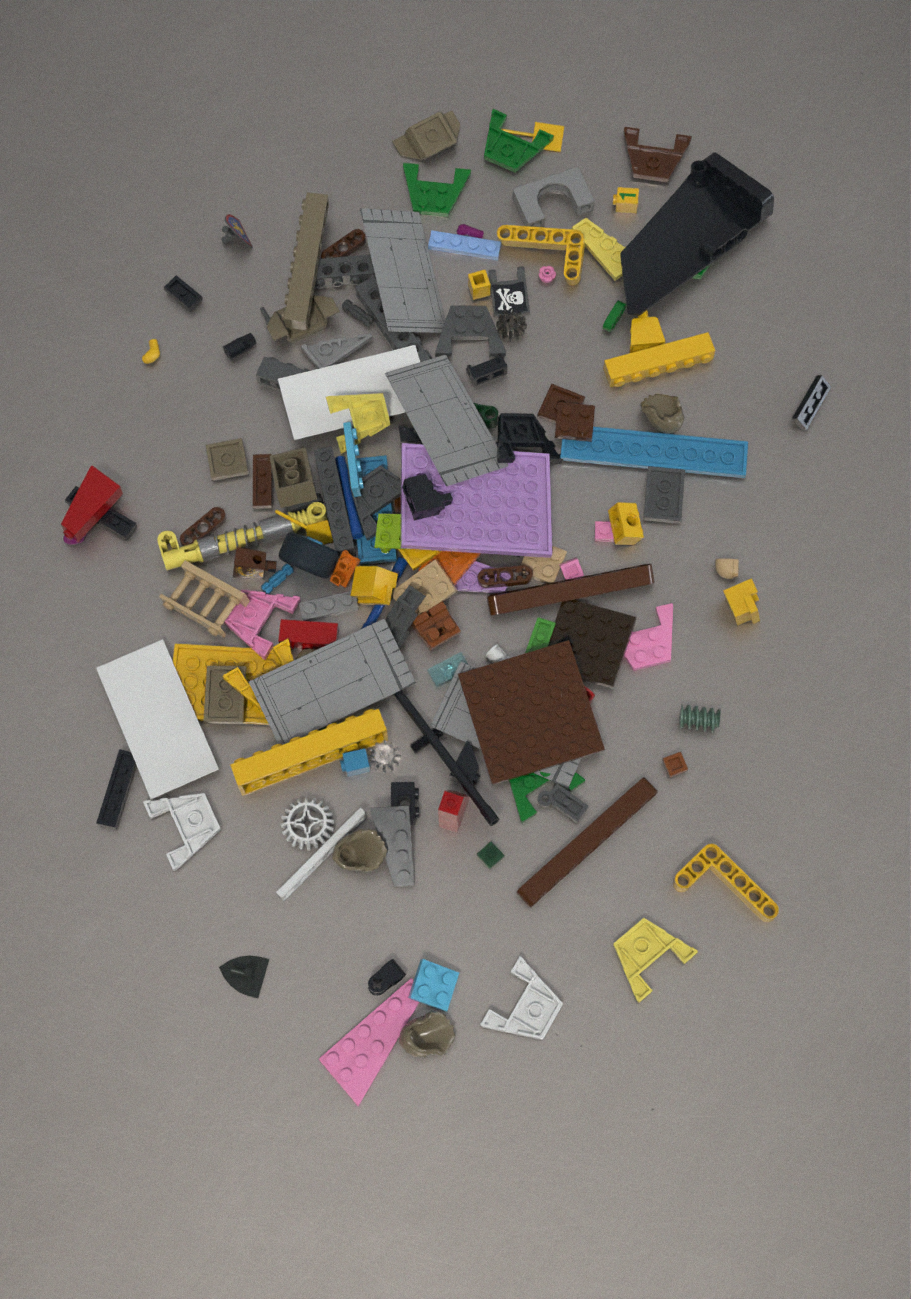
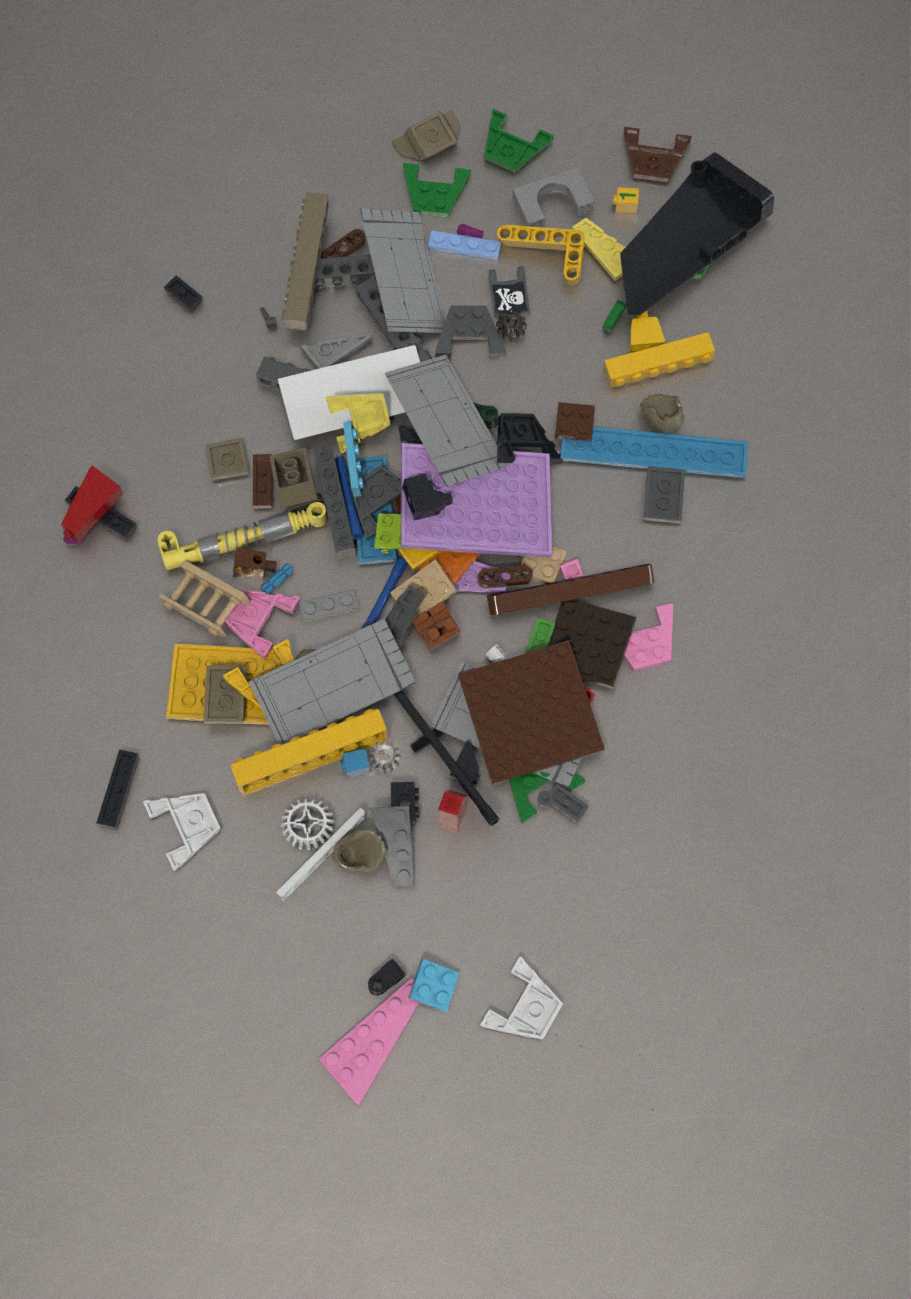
white sticker [96,639,219,799] -> none
yellow arm [142,339,160,364] -> none
reddish brown beam [180,507,226,546] -> none
pearl dark grey shield [219,956,269,999] -> none
shield [221,214,253,248] -> none
black hinge [222,333,256,361] -> none
dark tan piece [267,295,340,343] -> none
yellow piece [275,510,333,545] -> none
red brick [278,619,339,650] -> none
black wheel [279,532,339,579] -> none
orange hips [330,550,360,588] -> none
dark grey axle [342,299,374,326] -> none
yellow plate [350,566,398,605] -> none
dark tan piece [399,1011,455,1058] -> none
clear light blue plate [427,652,468,688] -> none
black hinge [466,353,507,387] -> none
yellow brick [468,270,491,300] -> none
clear green plate [477,841,505,870] -> none
yellow piece [501,122,564,152] -> none
reddish brown beam [516,777,658,907] -> none
reddish brown tile [537,383,585,424] -> none
bright pink plate [538,266,556,283] -> none
bright pink plate [595,521,614,542] -> none
yellow brick [608,502,644,545] -> none
light yellow wing [613,918,698,1004] -> none
dark orange plate [662,752,688,778] -> none
yellow beam [673,844,779,922] -> none
sand green piece [679,704,721,733] -> none
tan piece [715,559,739,579] -> none
yellow plate [723,578,760,626] -> none
black plate [792,375,831,430] -> none

